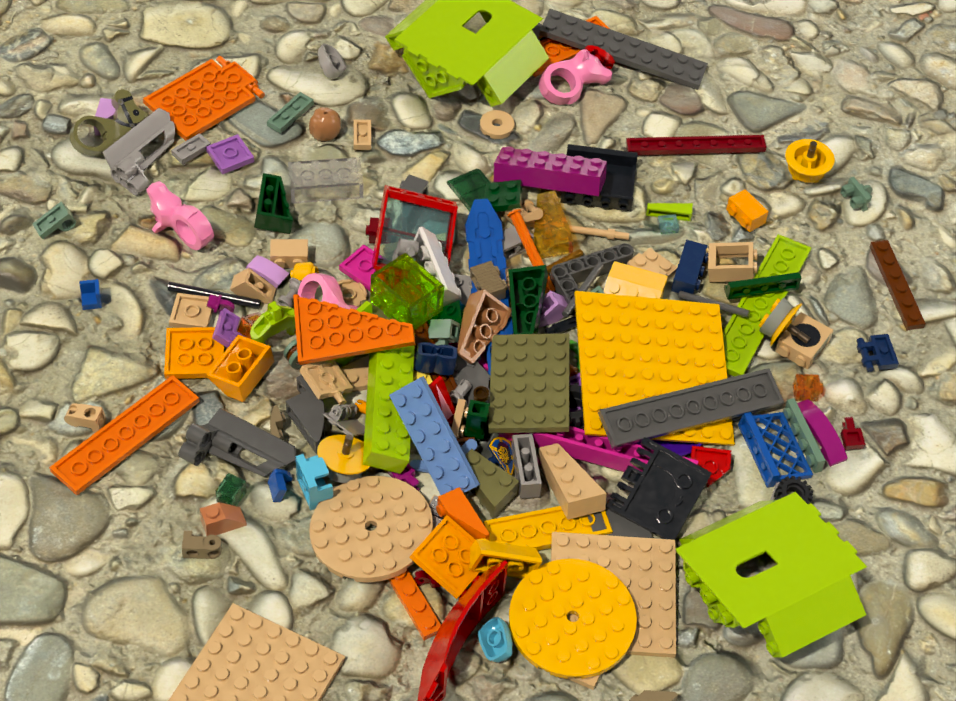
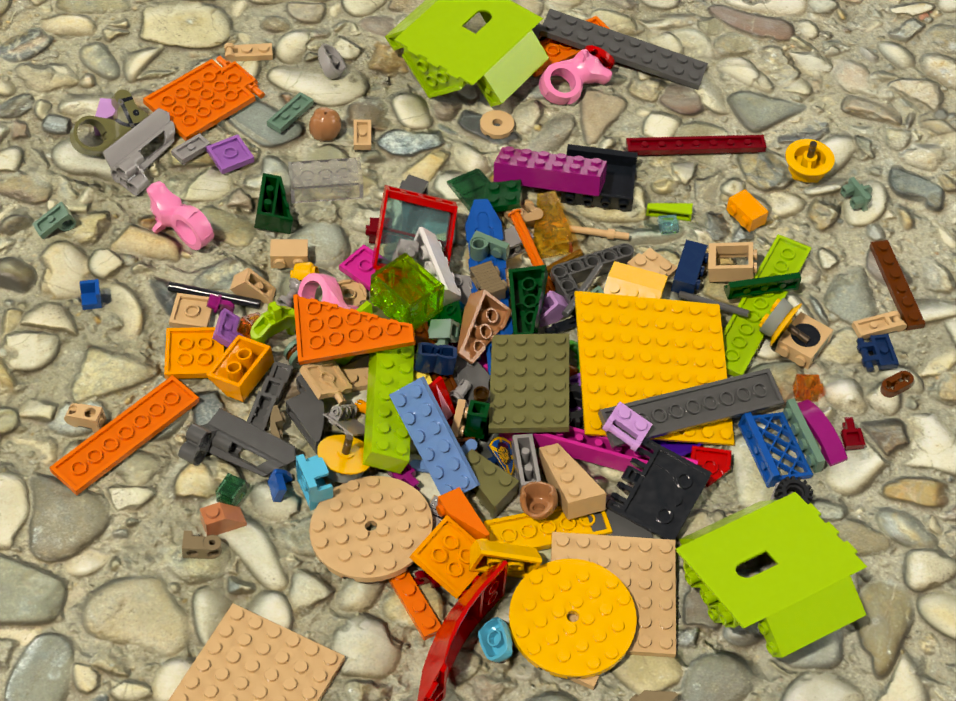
lavender slope [246,255,289,288] -> none
none -> tan plate [224,43,273,62]
none -> dark grey slope [247,361,294,430]
none -> sand green plate [470,230,510,261]
none -> medium nougat piece [520,481,558,520]
none -> lavender plate [601,402,653,452]
none -> tan plate [852,310,907,339]
none -> reddish brown beam [880,371,914,398]

